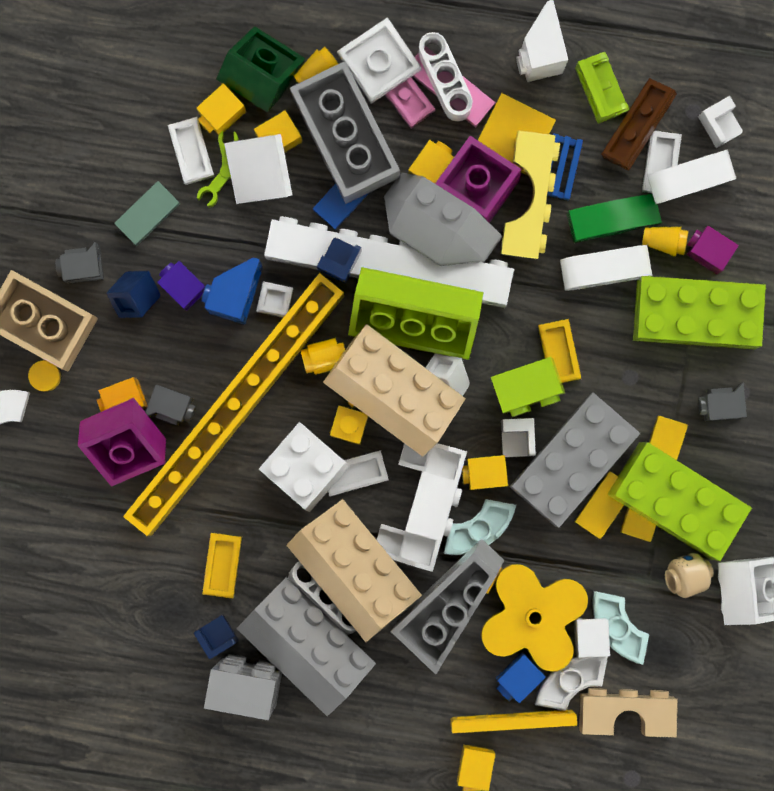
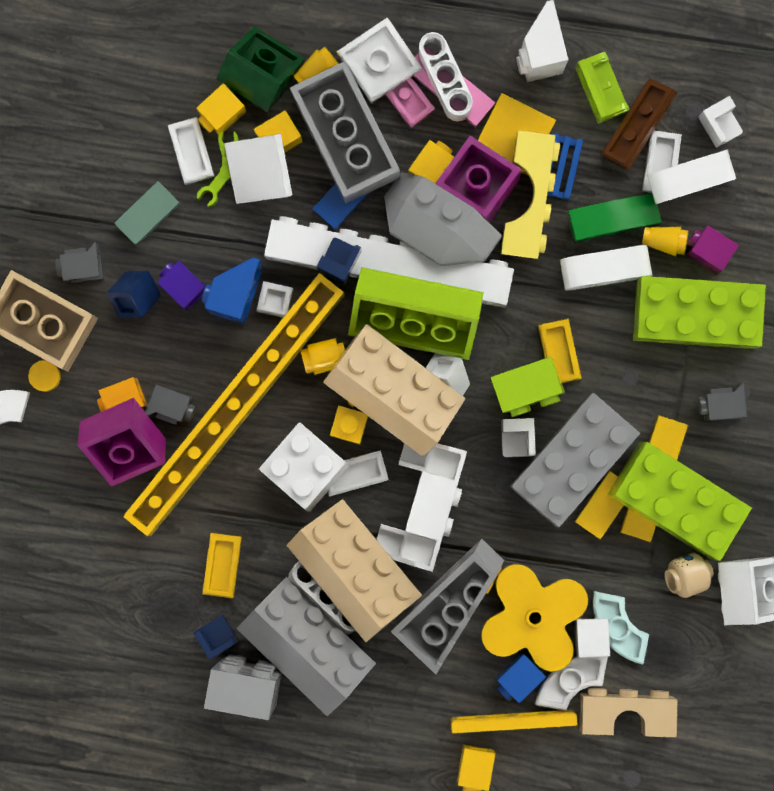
light aqua tile [444,499,516,555] -> none
yellow brick [462,455,508,490] -> none

